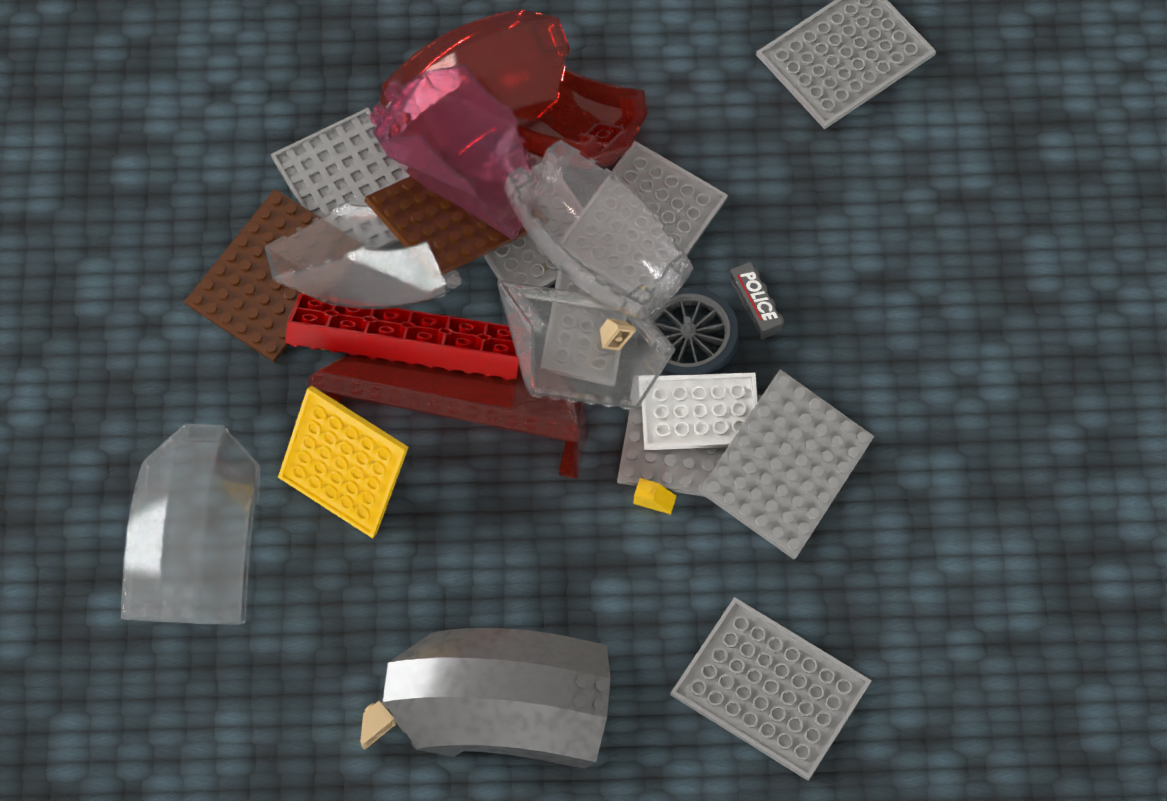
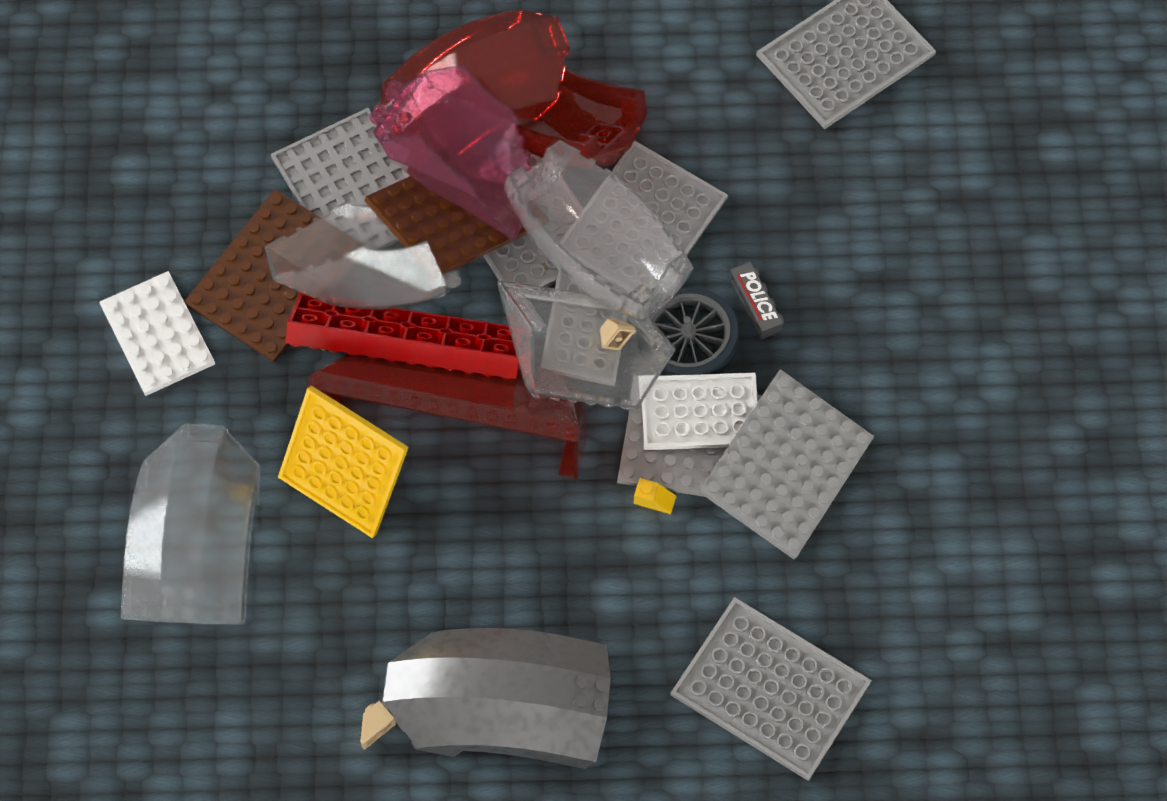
none -> white plate [99,271,215,396]

